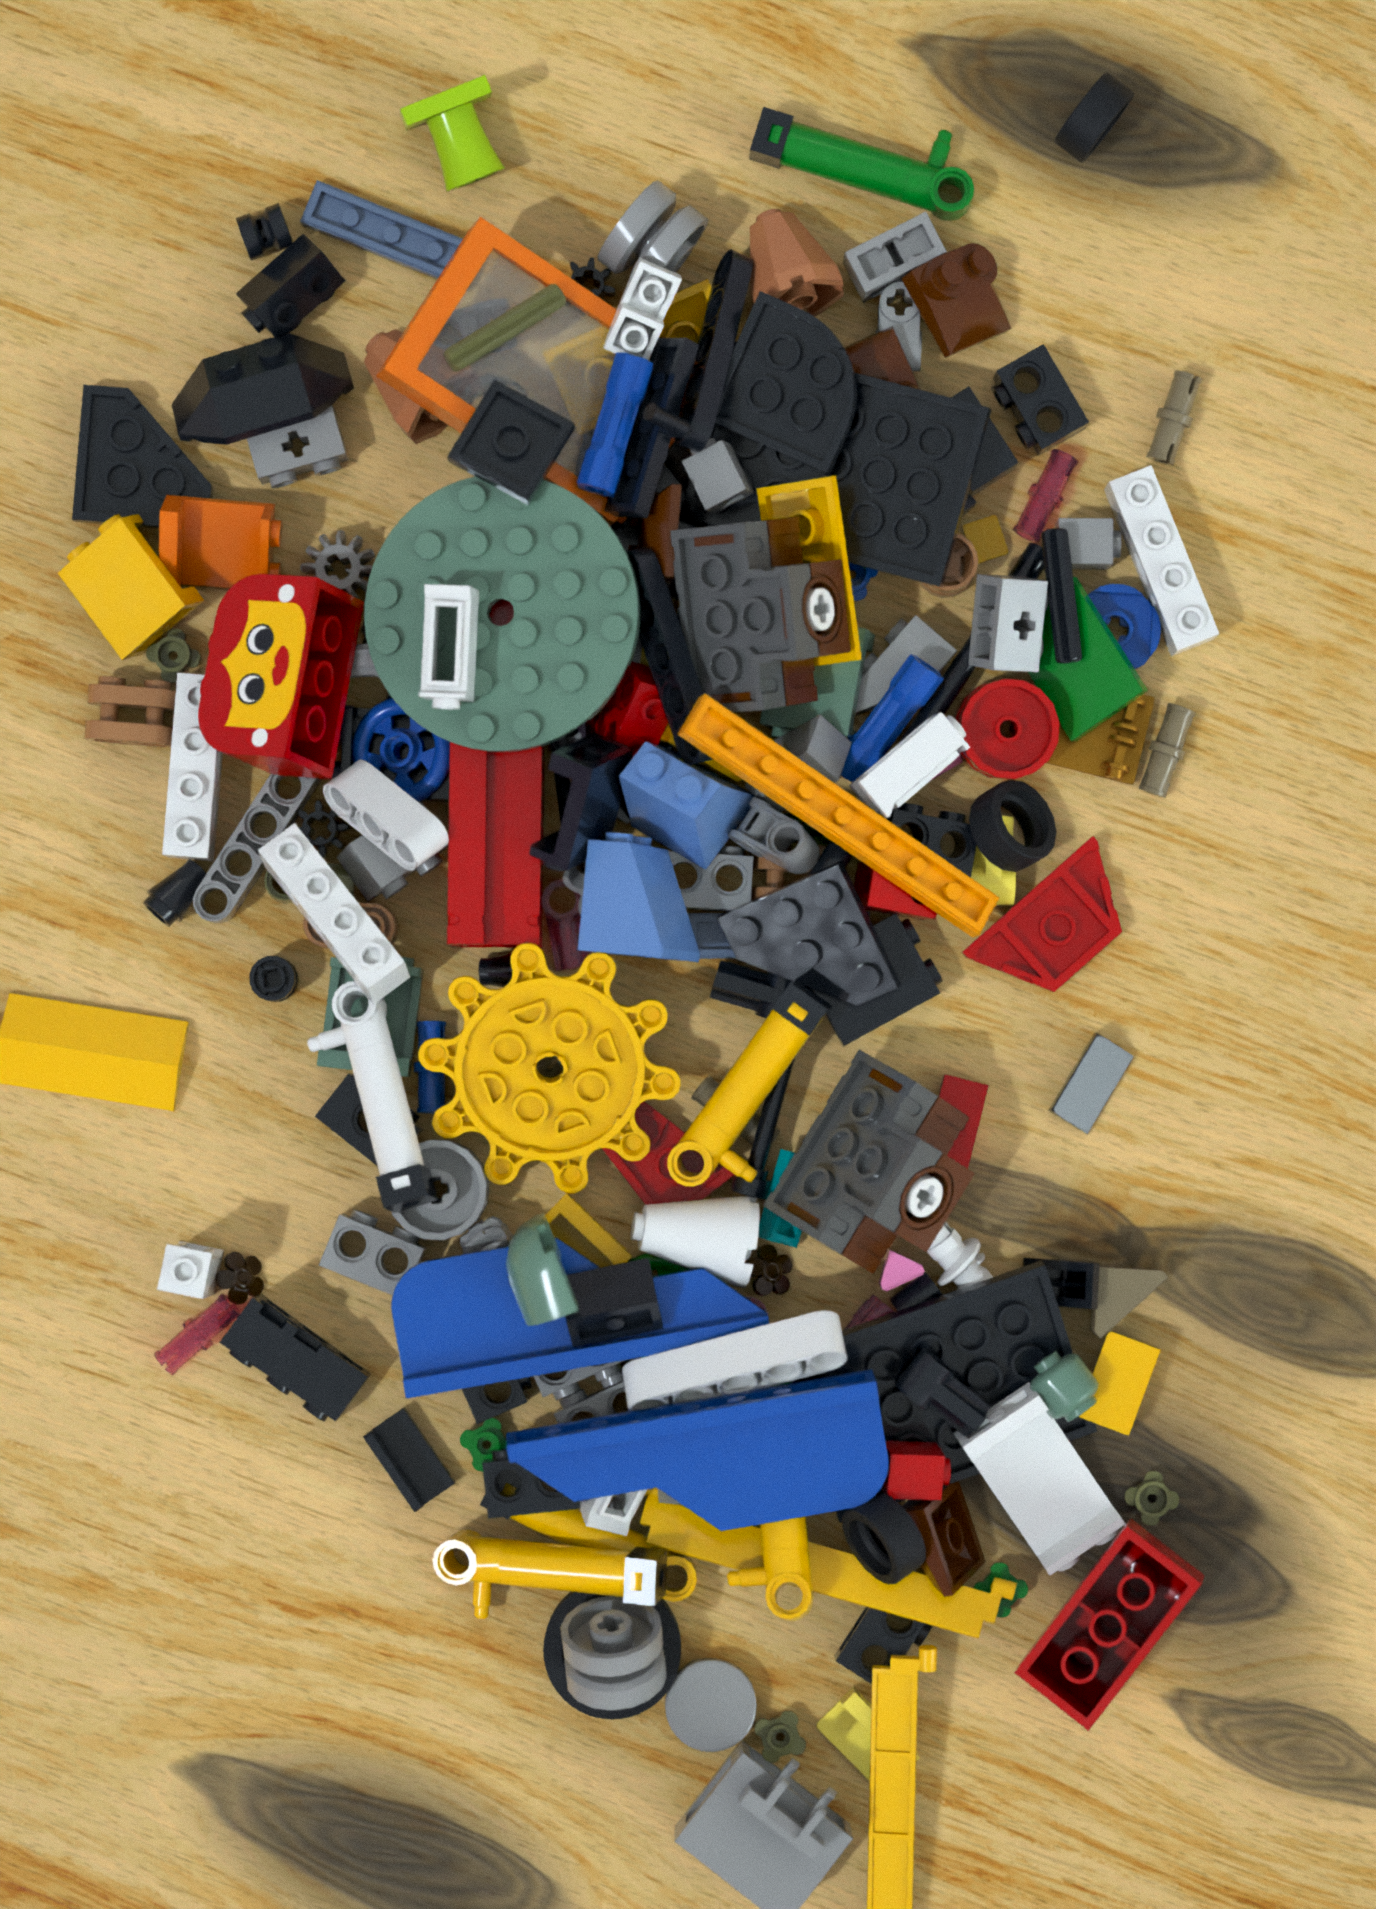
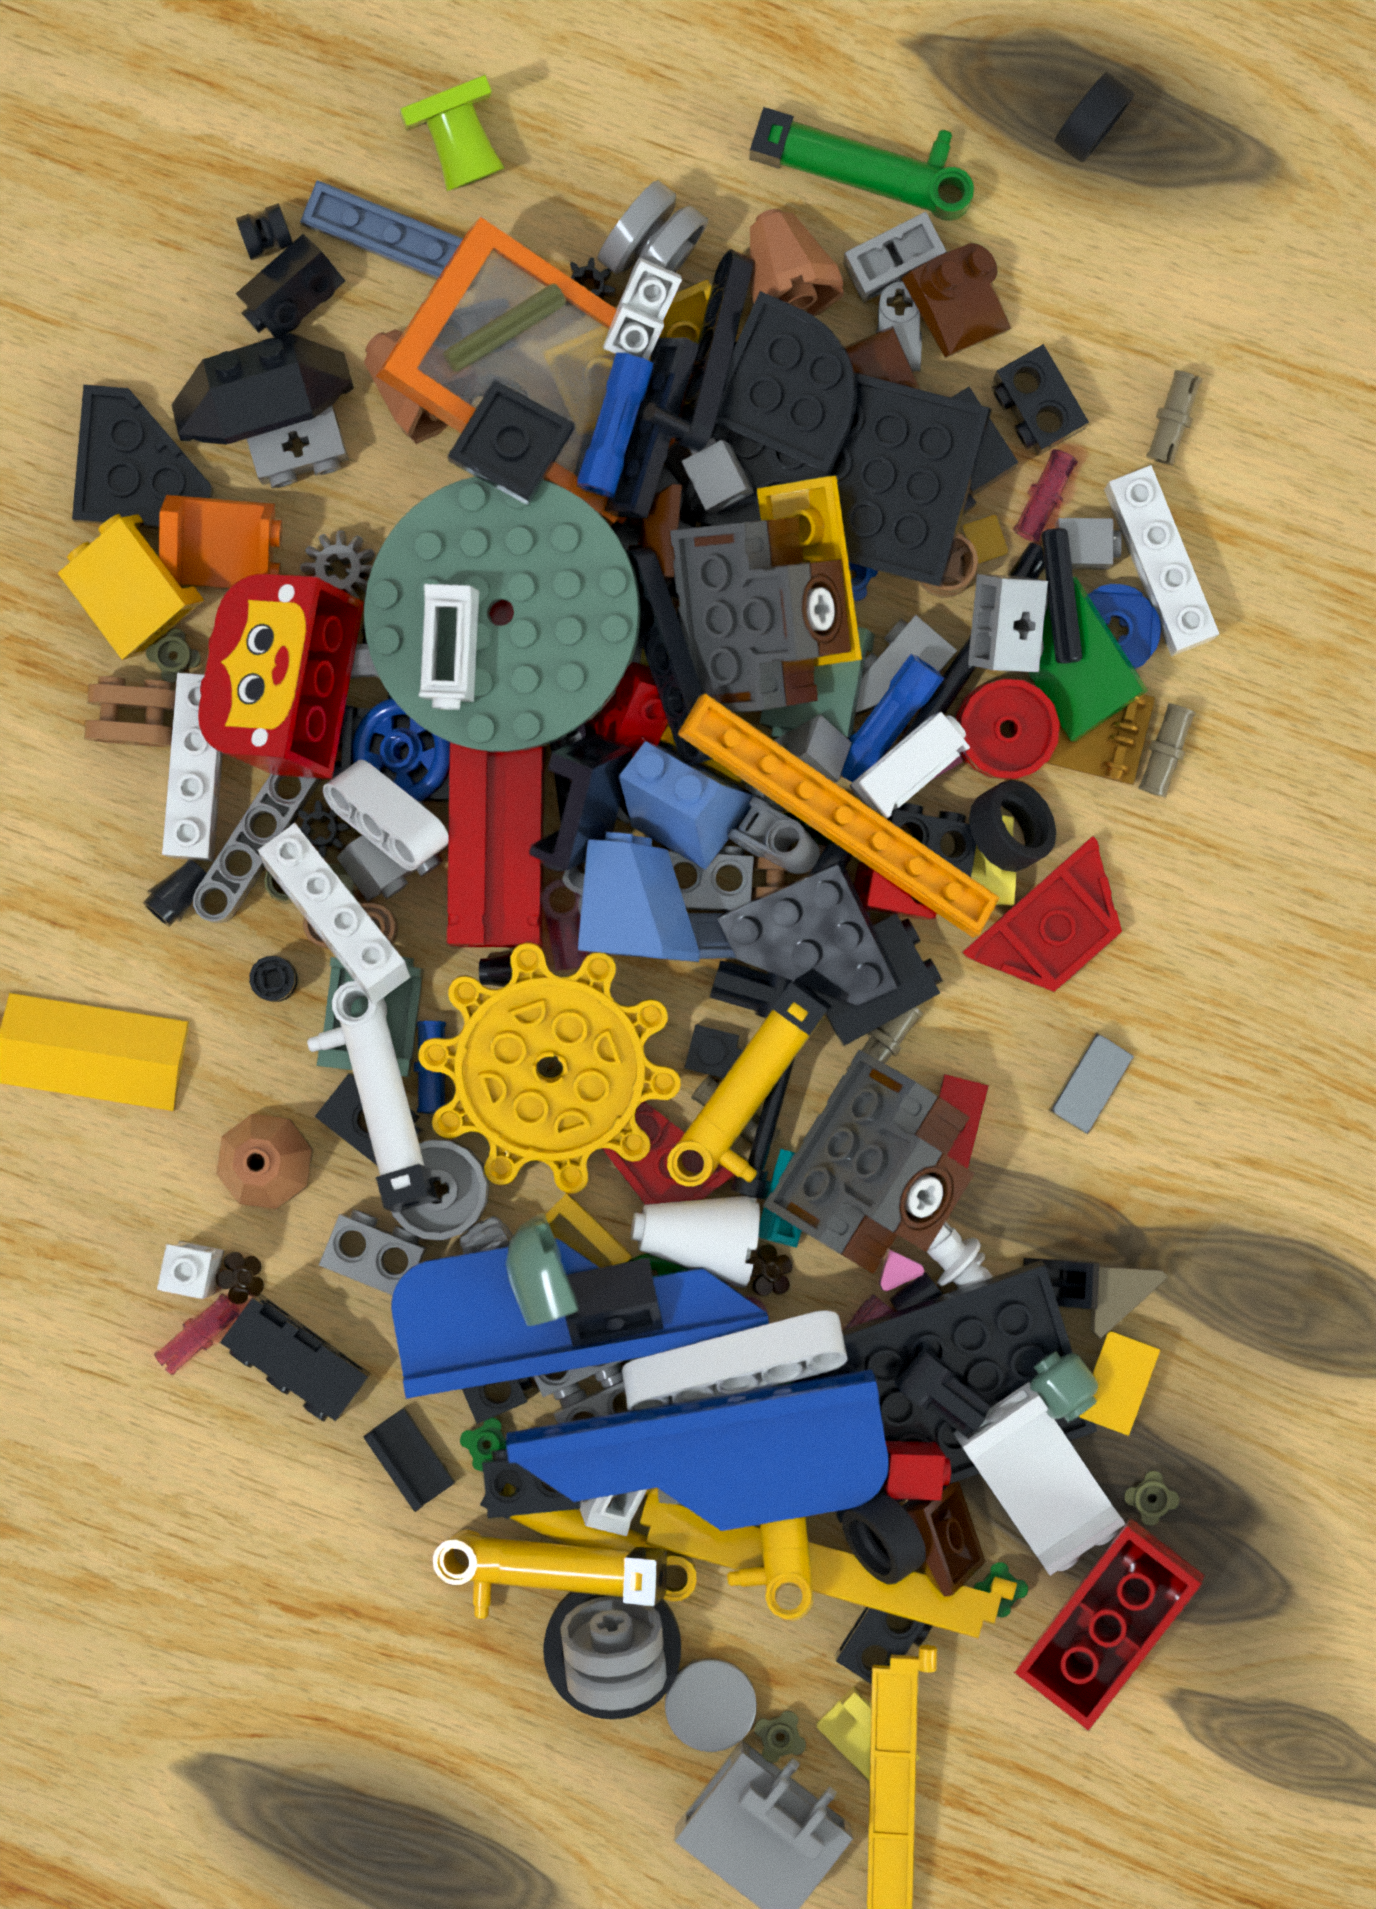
none -> nougat cone [216,1114,313,1209]
none -> black plate [684,1024,743,1078]
none -> dark tan pin [846,1007,923,1071]

